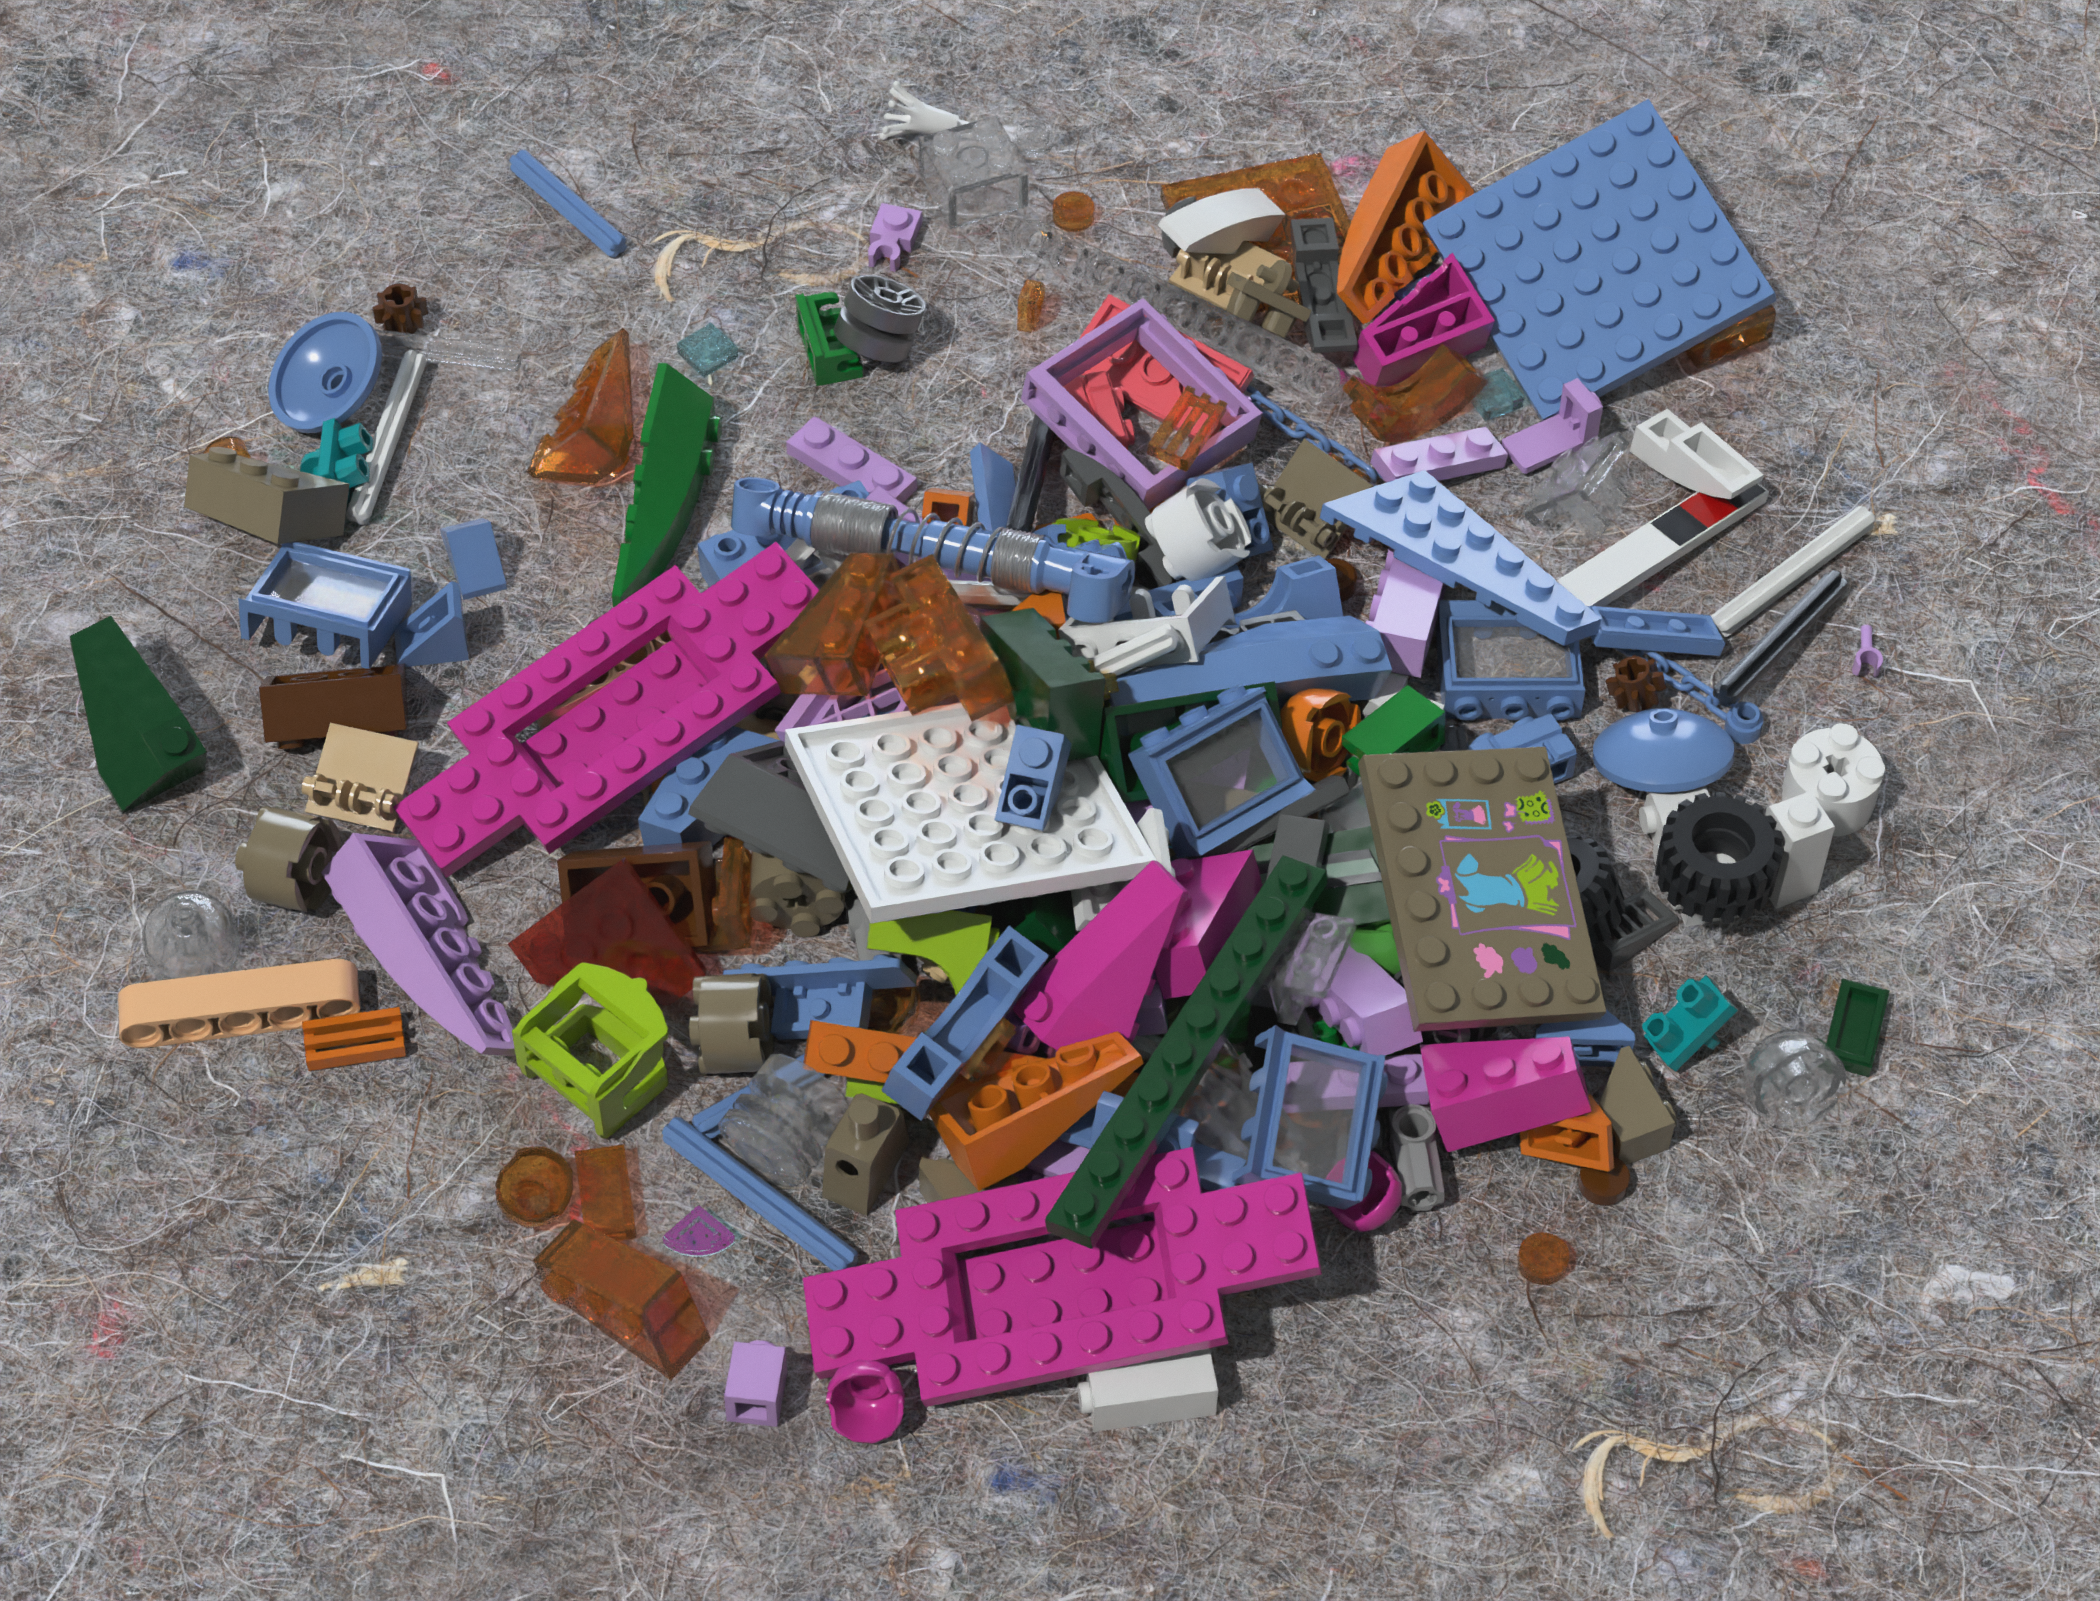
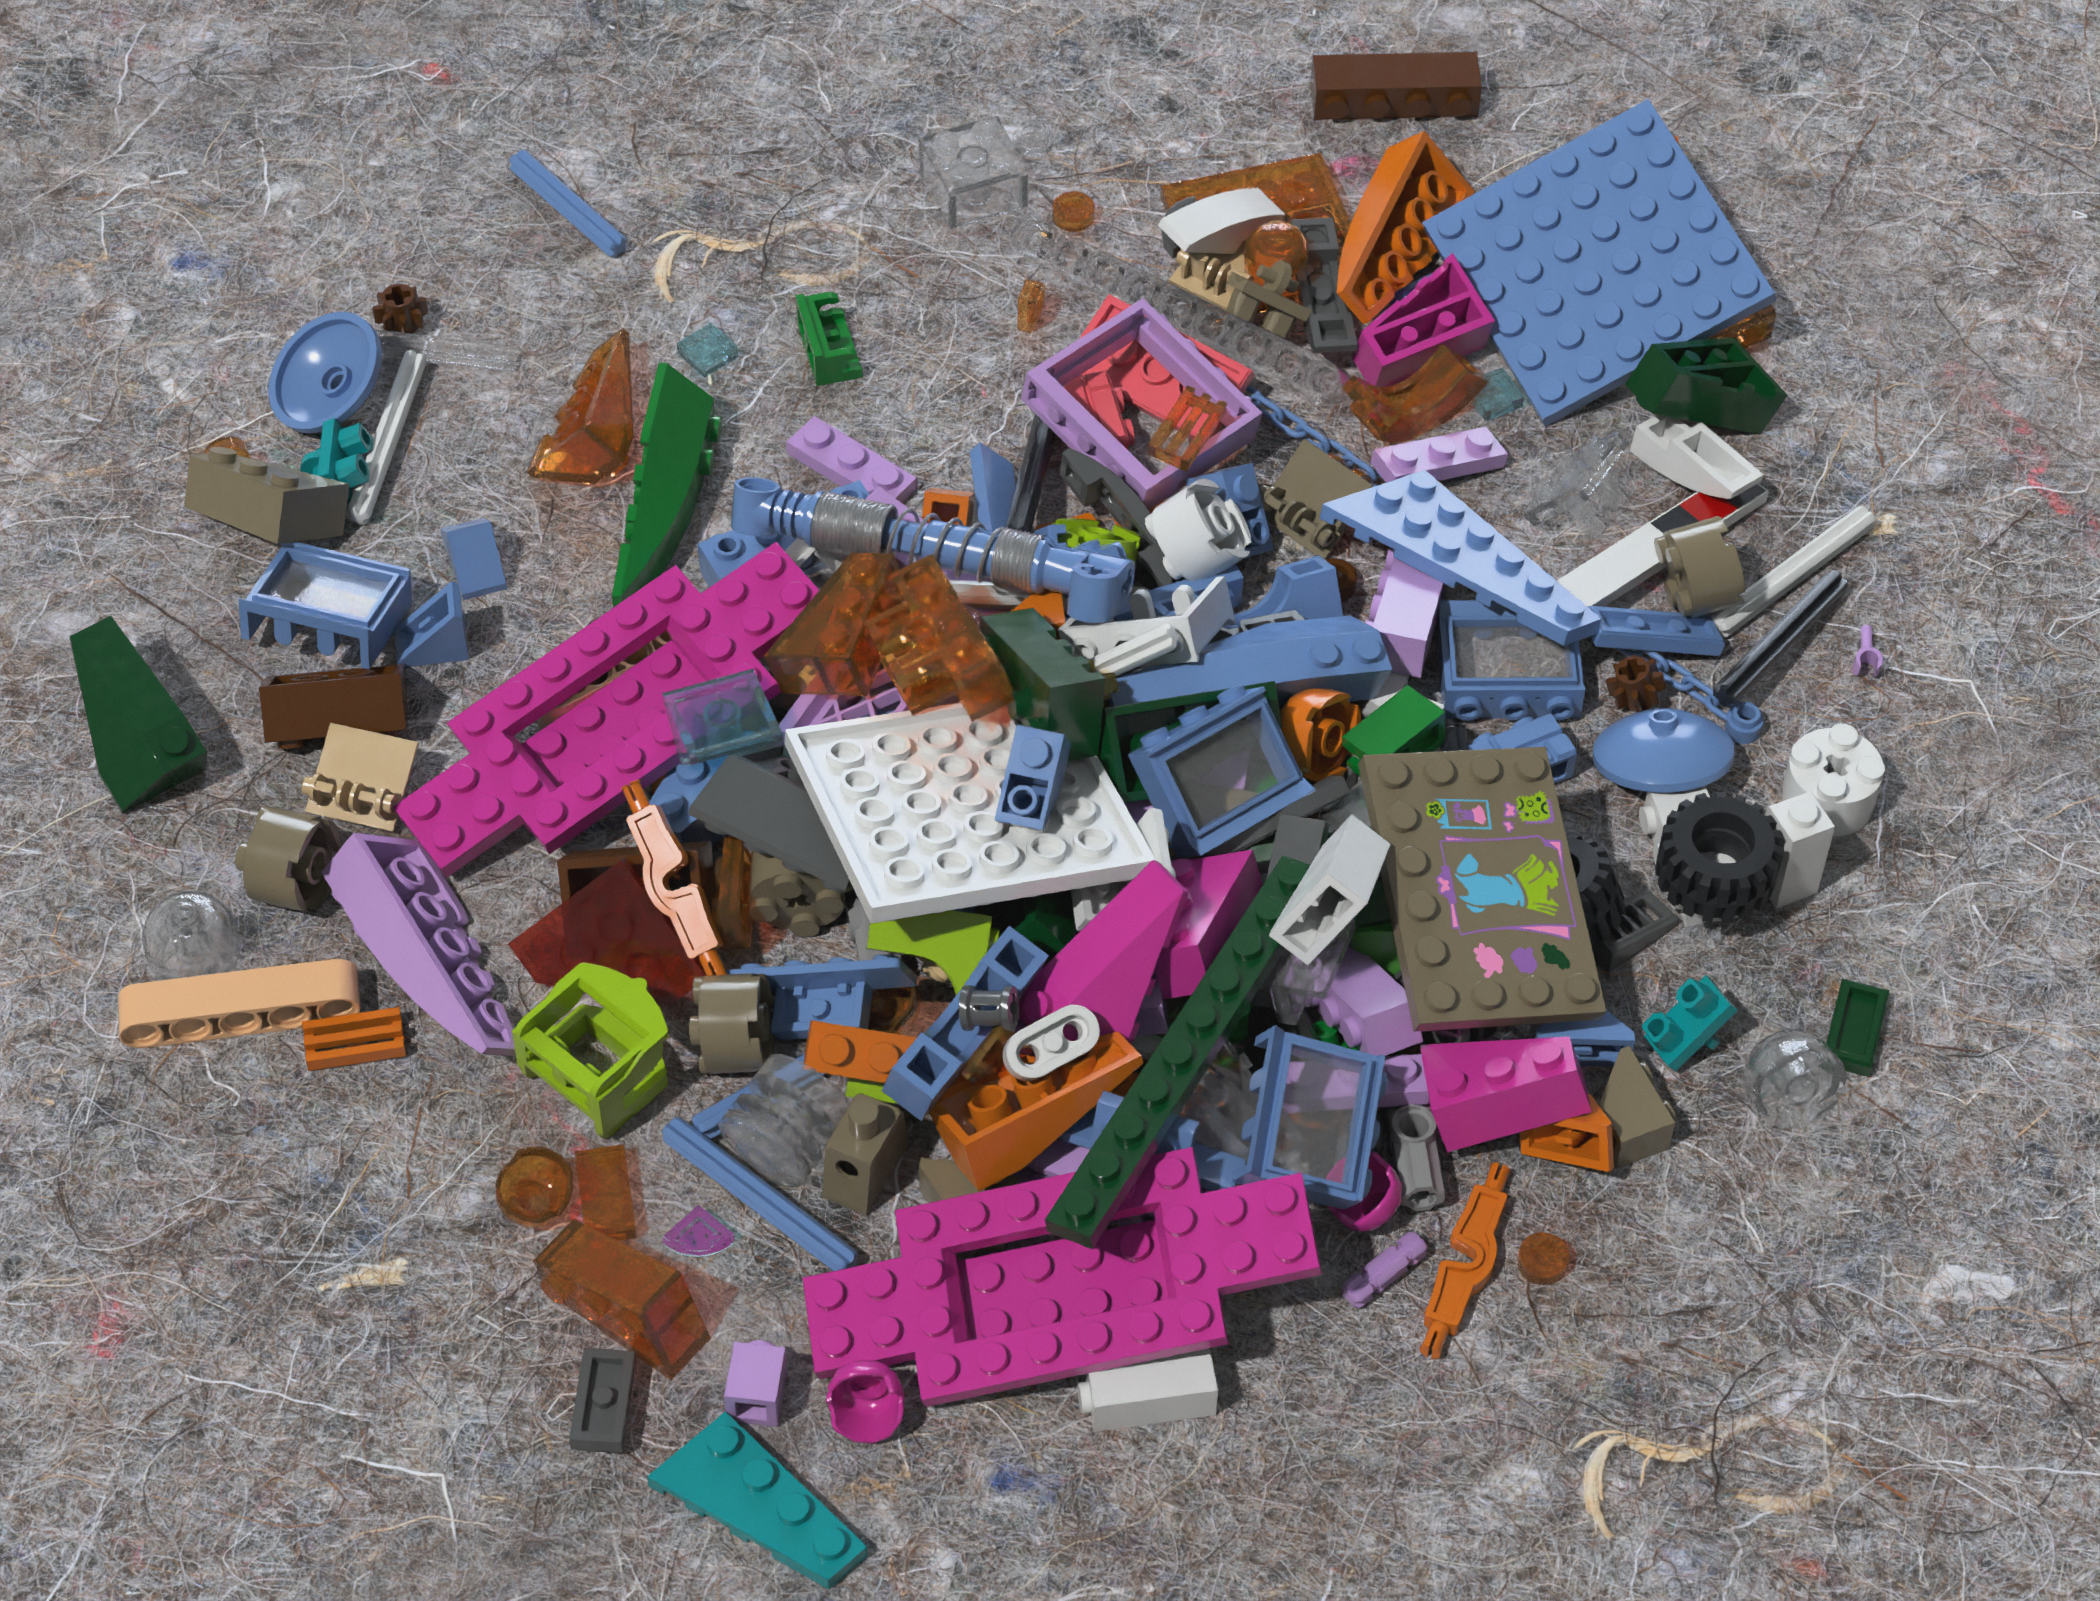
flat silver wheel [834,275,926,362] -> none
lavender plate [868,203,922,272] -> none
white piece [880,81,979,140] -> none
lavender bracket [1501,378,1603,474] -> none
reddish brown tile [1578,1156,1630,1206] -> none
none -> dark grey plate [569,1348,636,1453]
none -> piece [621,780,728,975]
none -> teal wing [647,1411,868,1590]
none -> clear light blue slope [662,669,783,765]
none -> dark grey bush [959,985,1019,1031]
none -> white plate [1003,1005,1099,1081]
none -> clear orange hair [1244,220,1309,286]
none -> white slope [1269,814,1390,965]
none -> reddish brown brick [1310,52,1482,120]
none -> lavender axle [1341,1232,1427,1308]
none -> orange piece [1420,1162,1511,1359]
none -> dark green wedge [1625,337,1788,434]
none -> dark tan brick [1654,516,1745,619]

